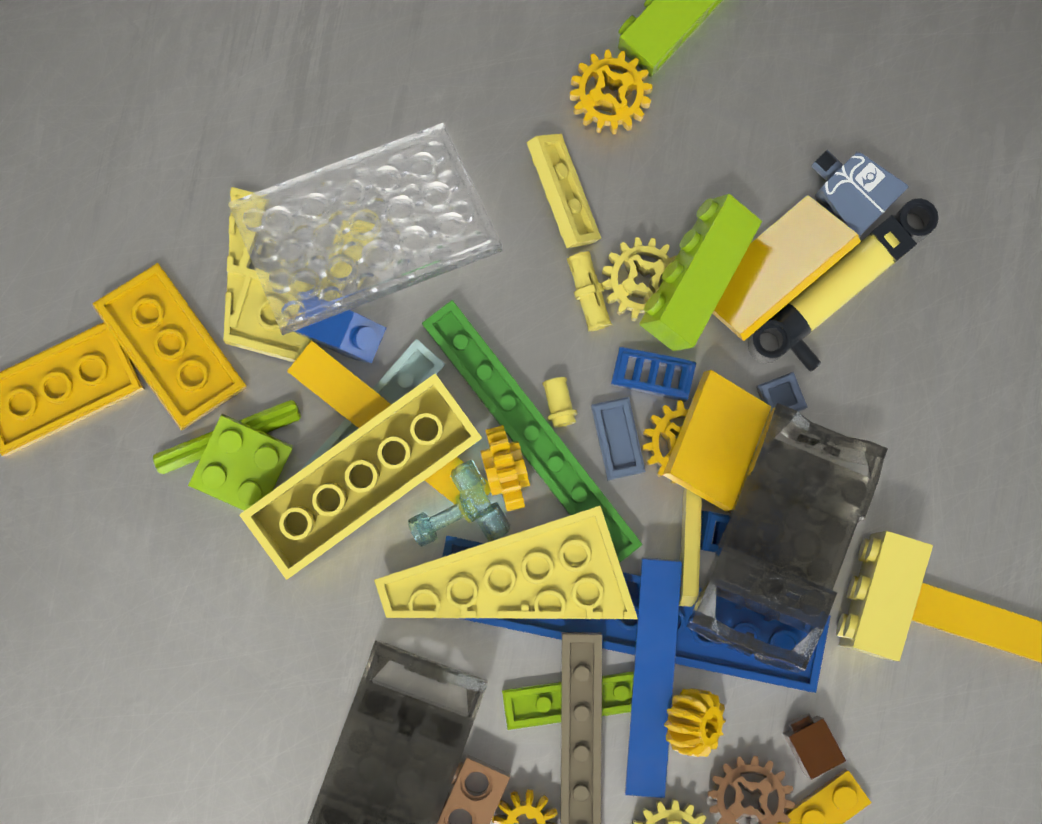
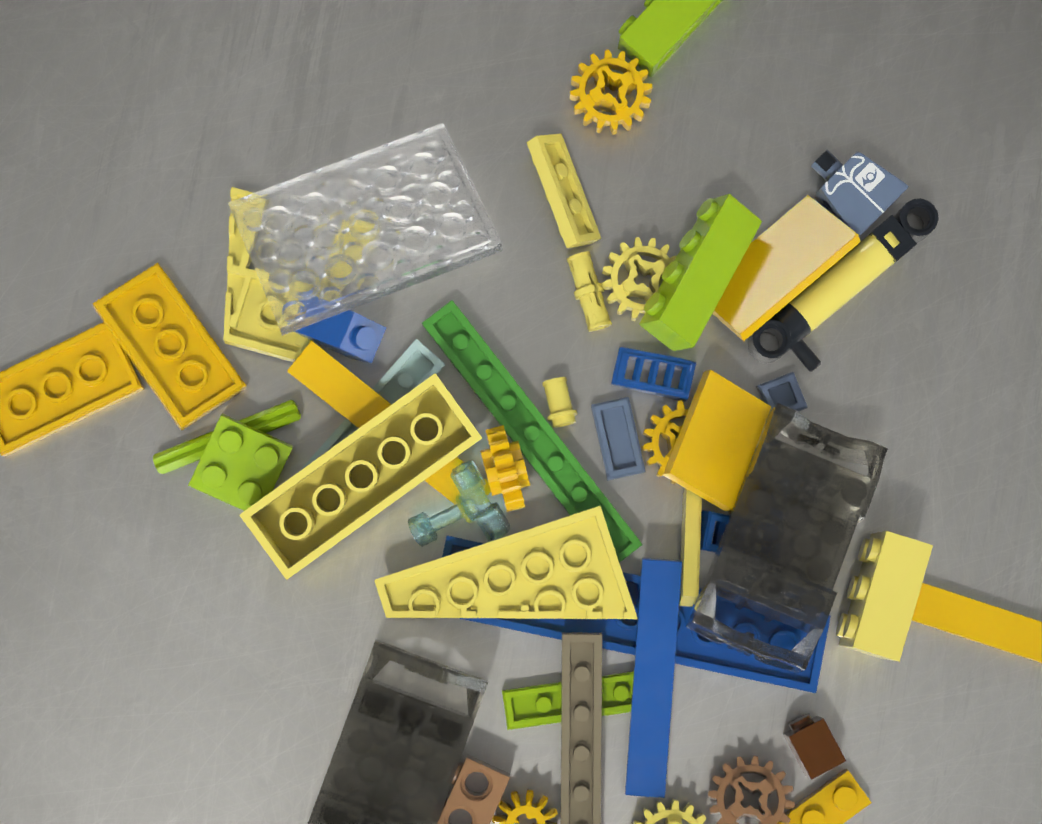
yellow gear [664,688,726,757] -> none

